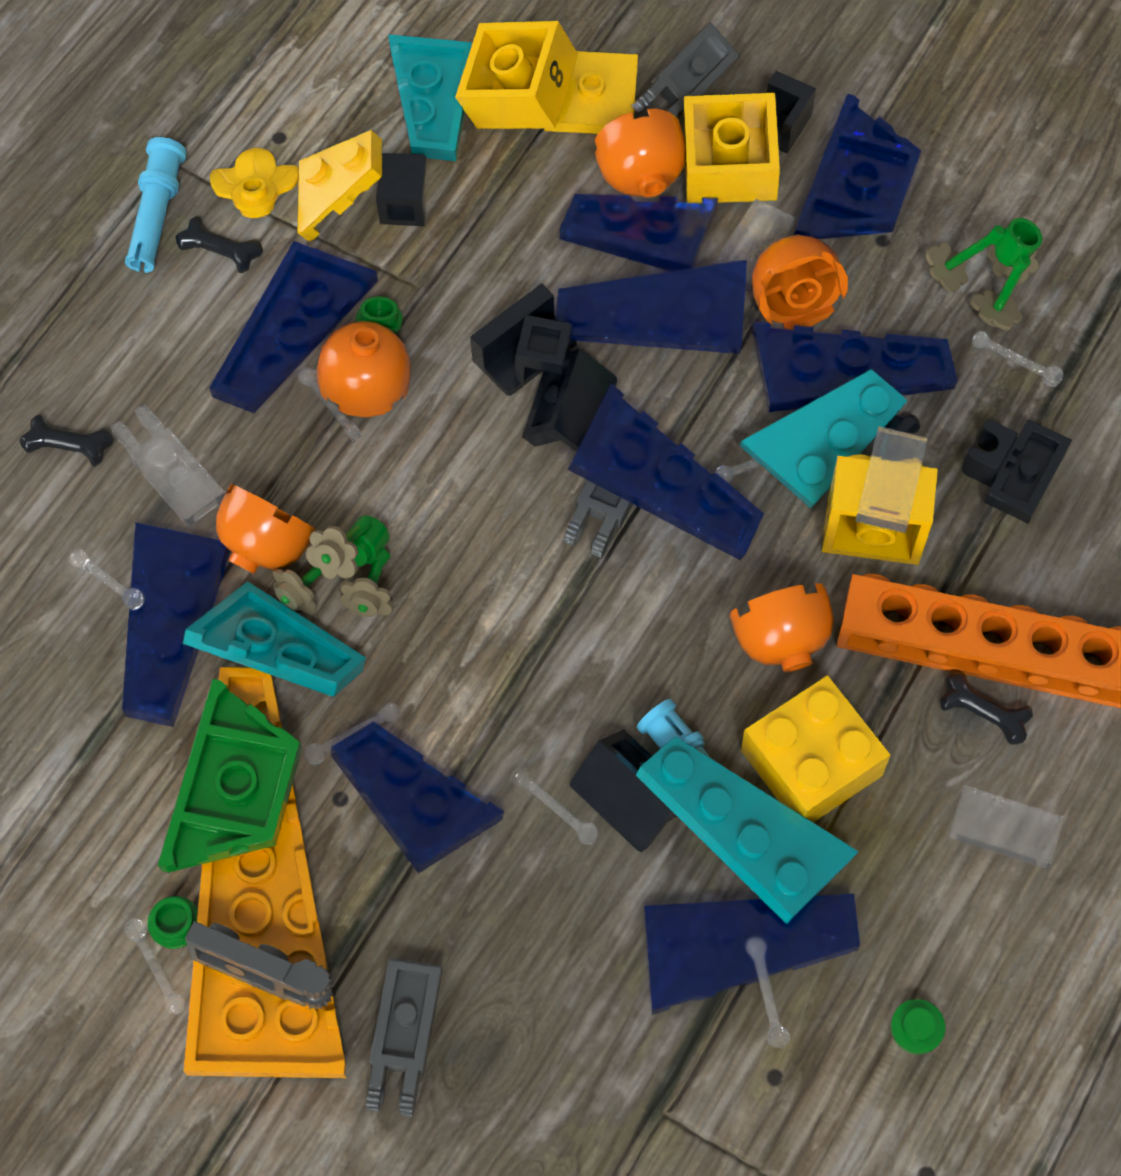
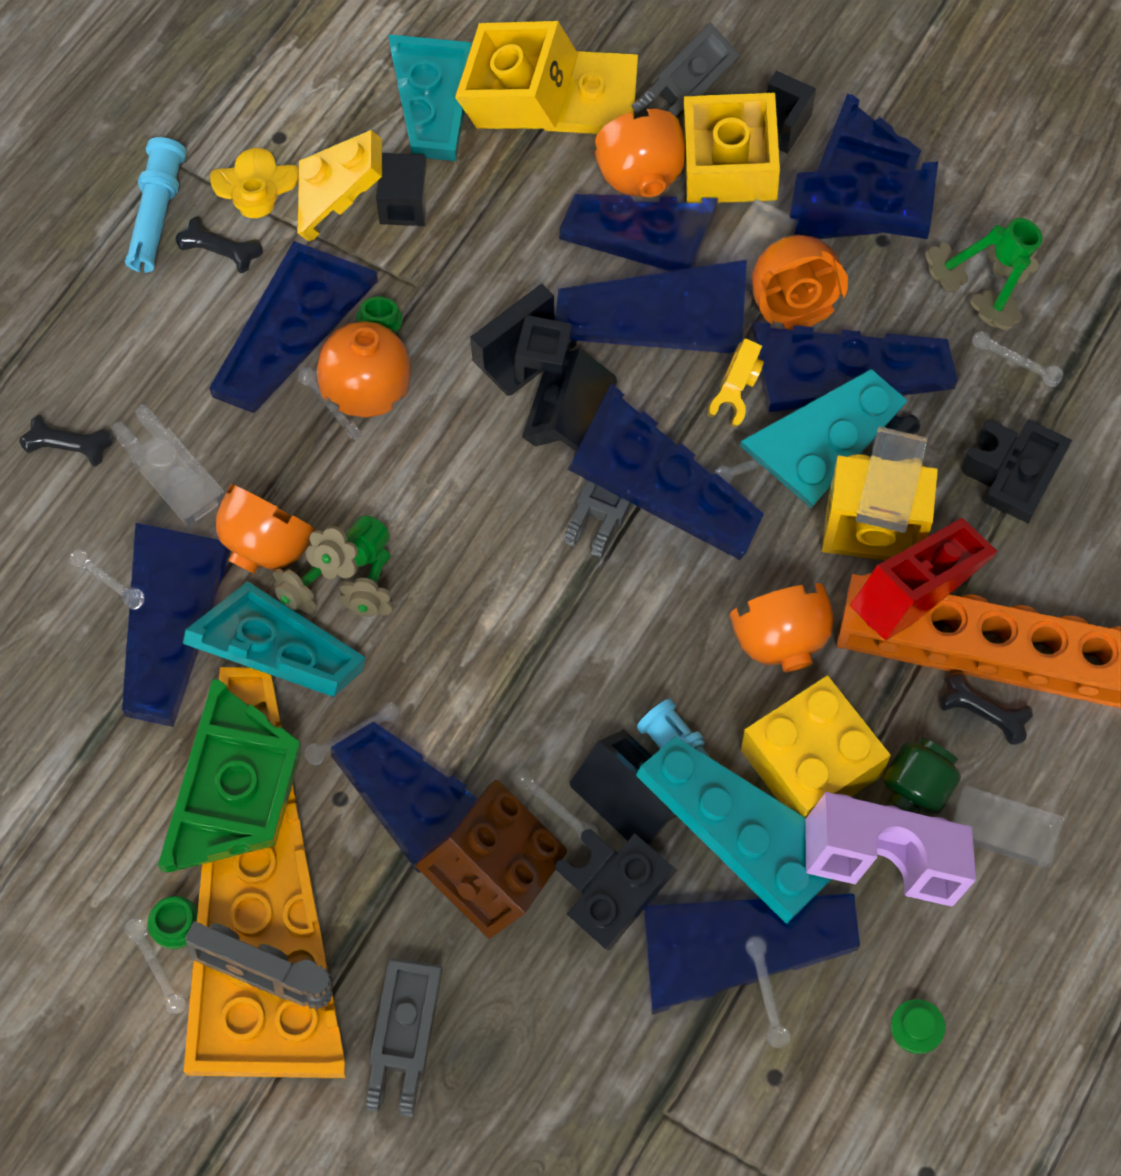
none -> reddish brown bracket [415,780,567,939]
none -> black plate [555,829,677,951]
none -> yellow plate [707,338,764,427]
none -> clear blue wing [789,162,938,239]
none -> lavender arch [805,792,976,907]
none -> red slope [850,518,998,641]
none -> dark green head [883,737,961,814]

